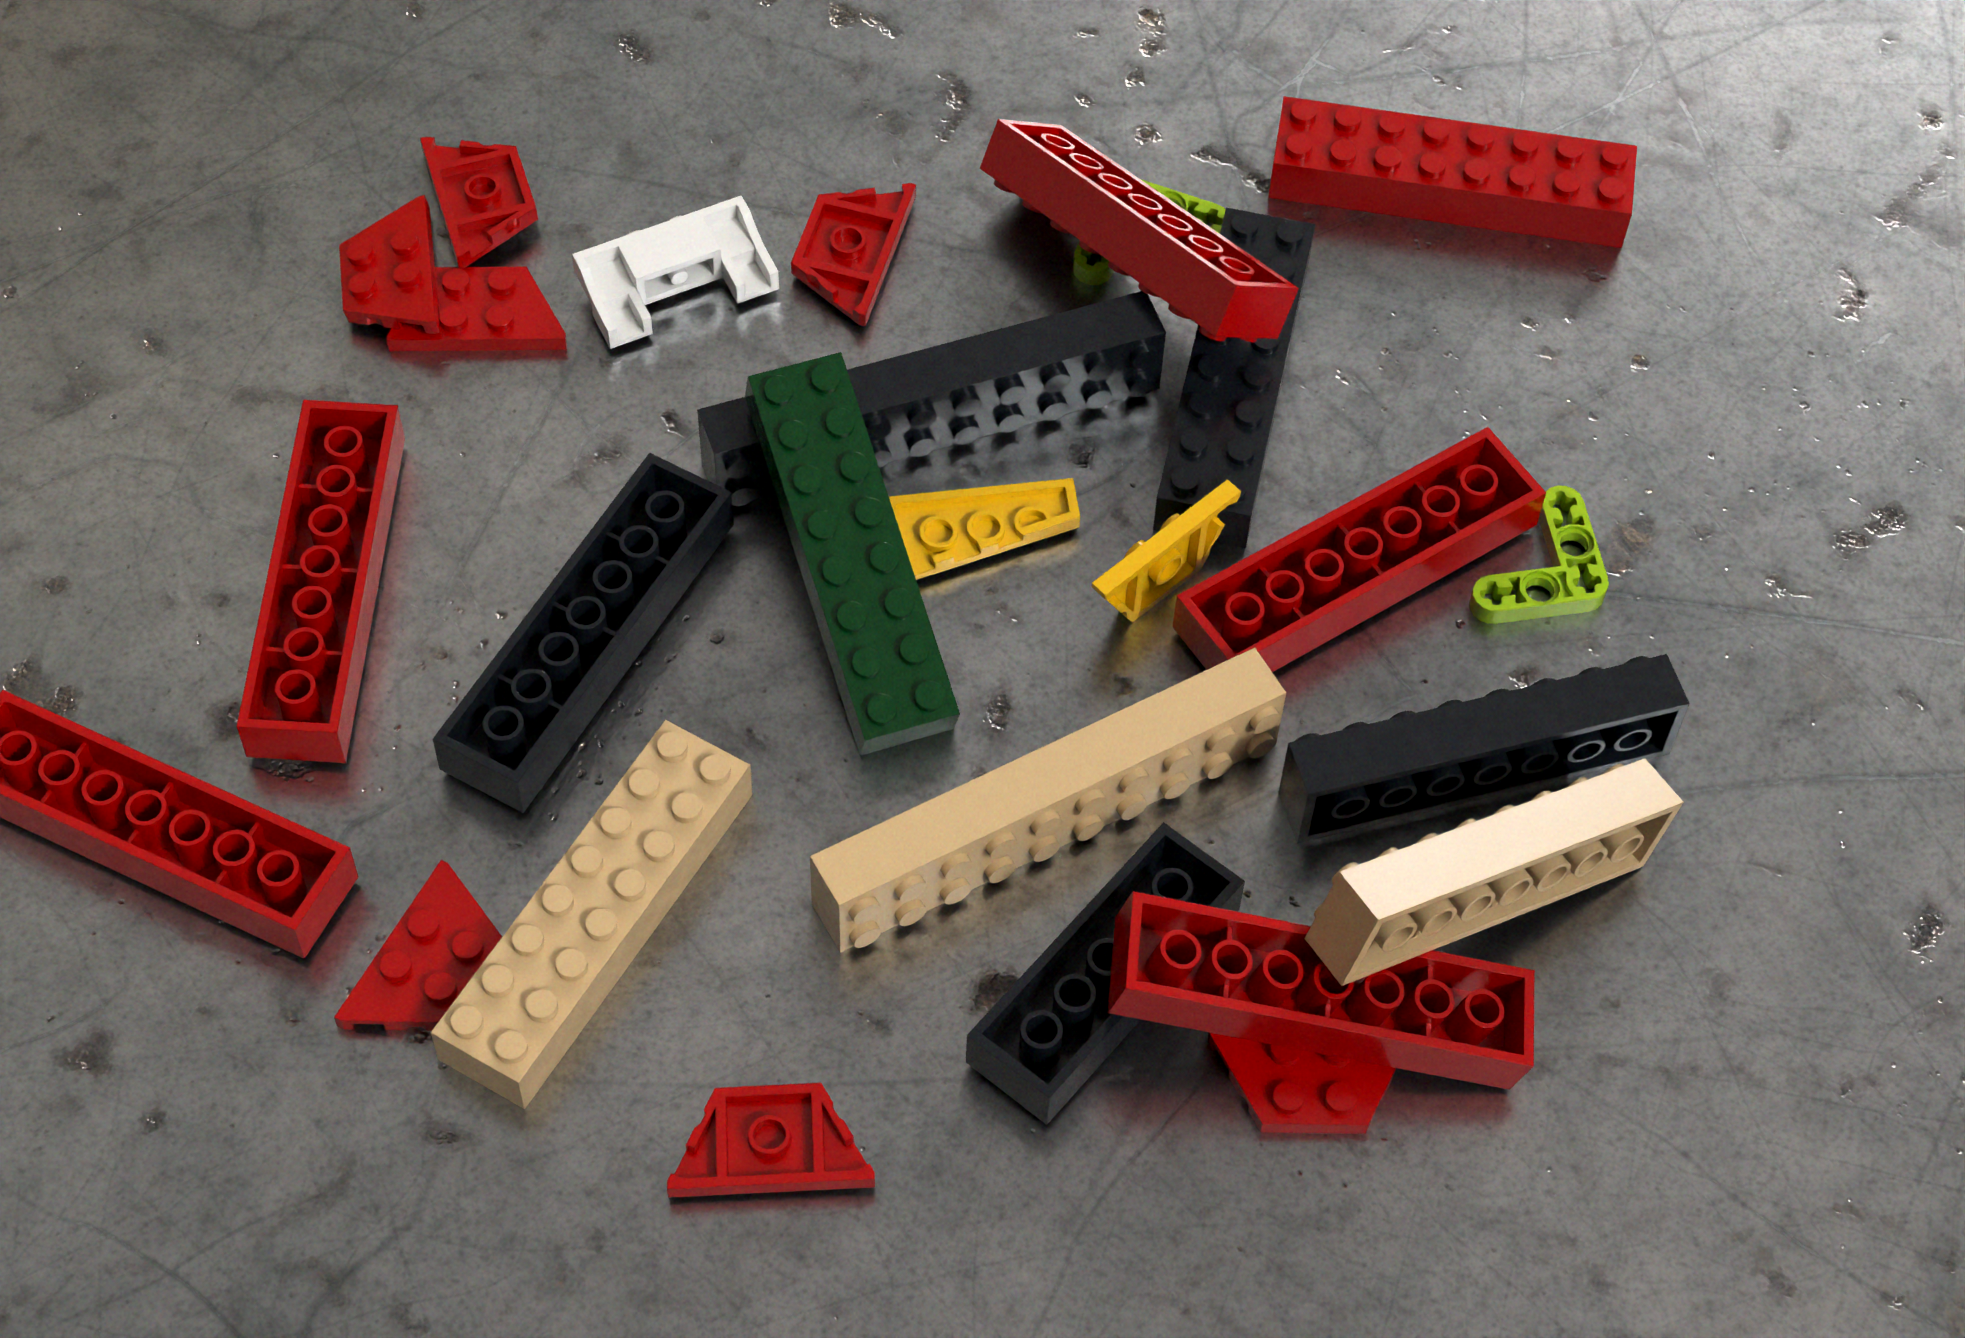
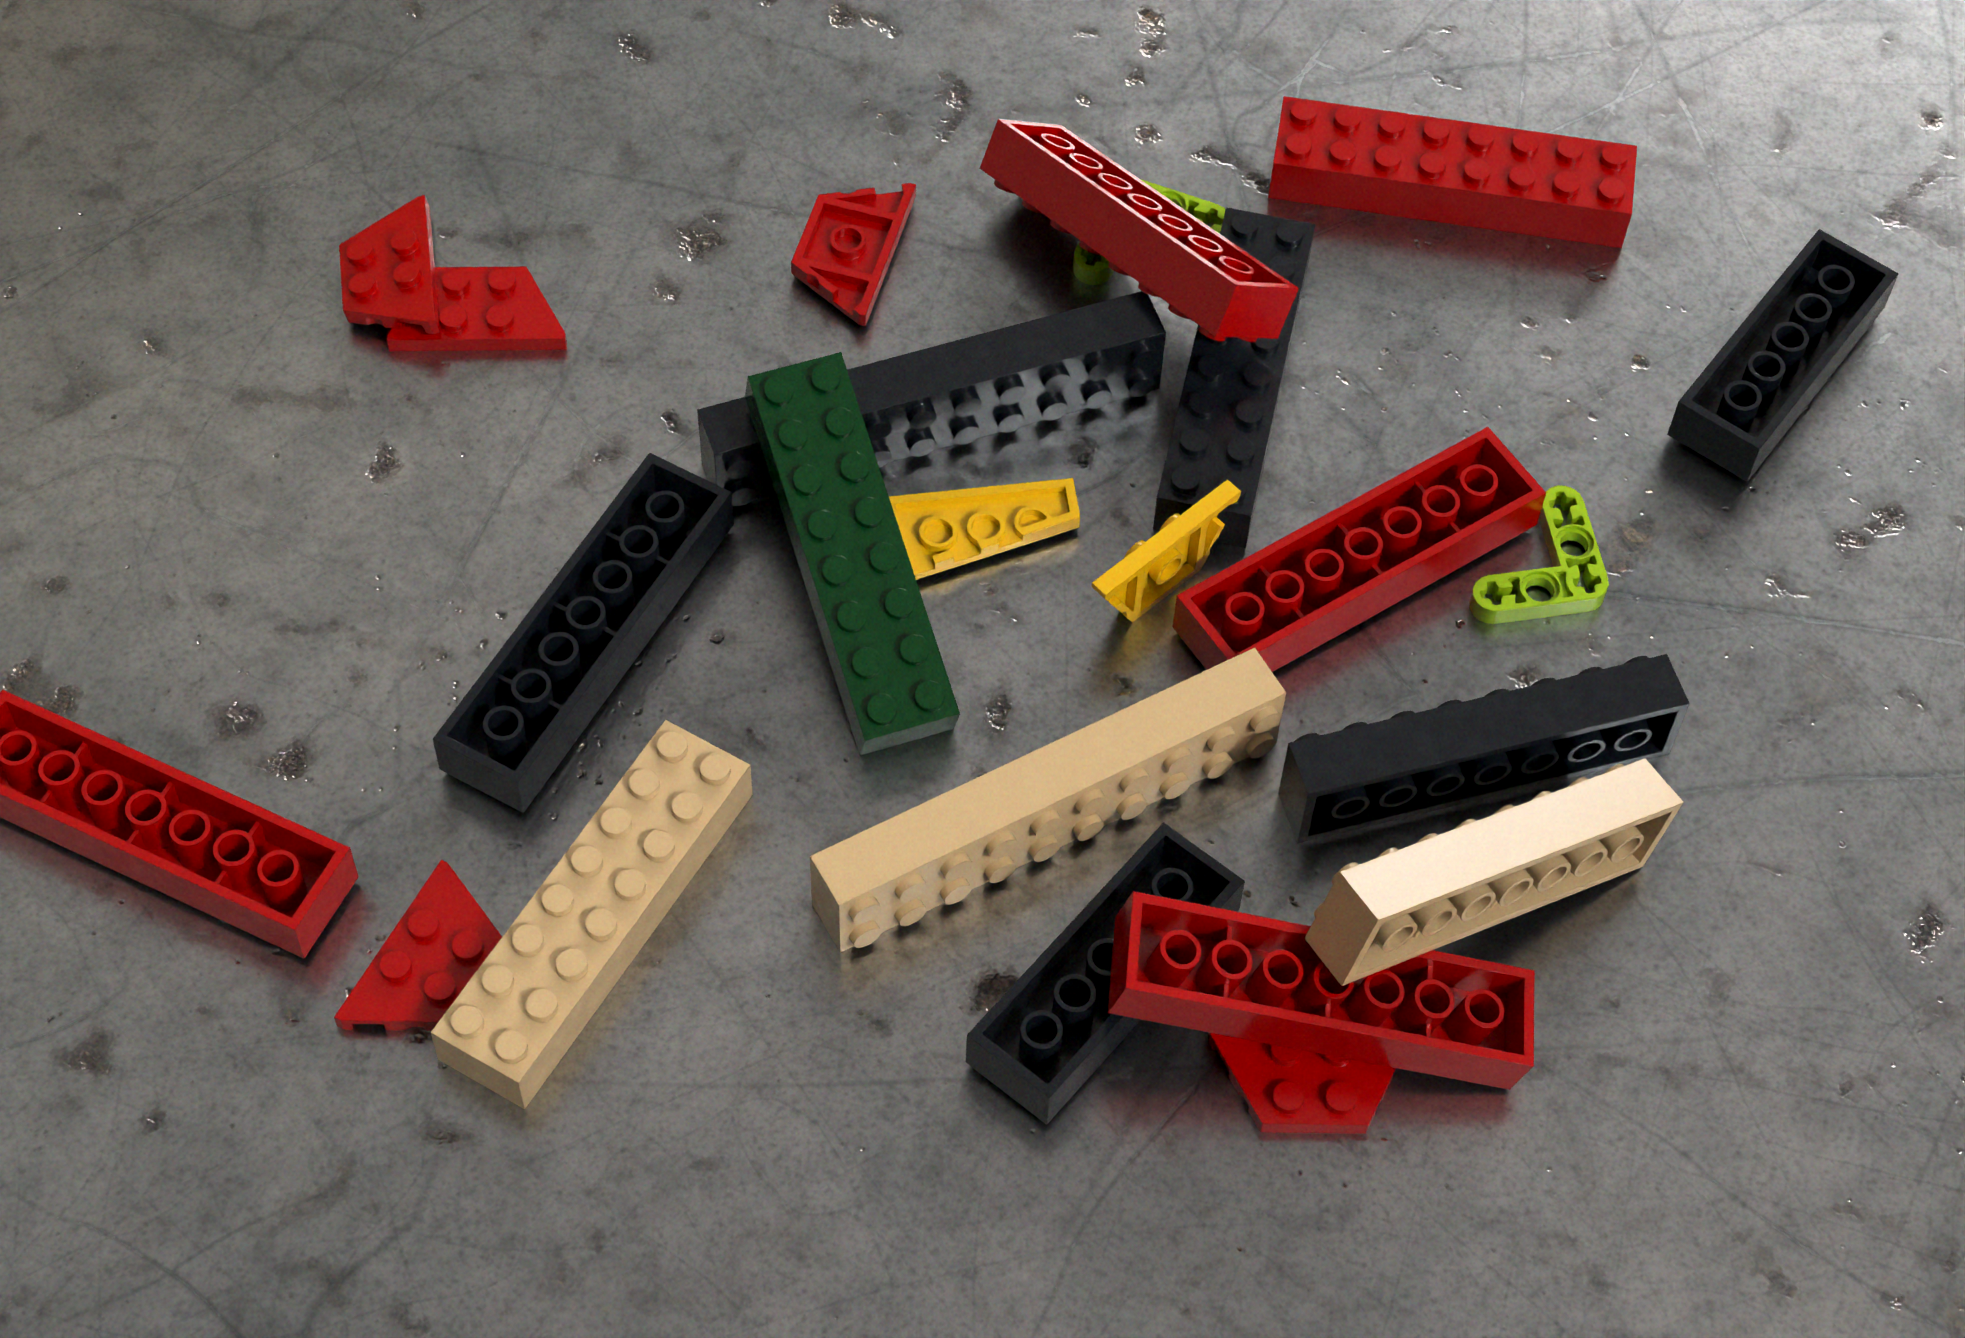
red brick [236,400,405,763] -> none
red wing [420,137,538,269] -> none
white bracket [572,195,779,349] -> none
red wing [667,1083,875,1198] -> none
none -> black brick [1667,229,1899,482]

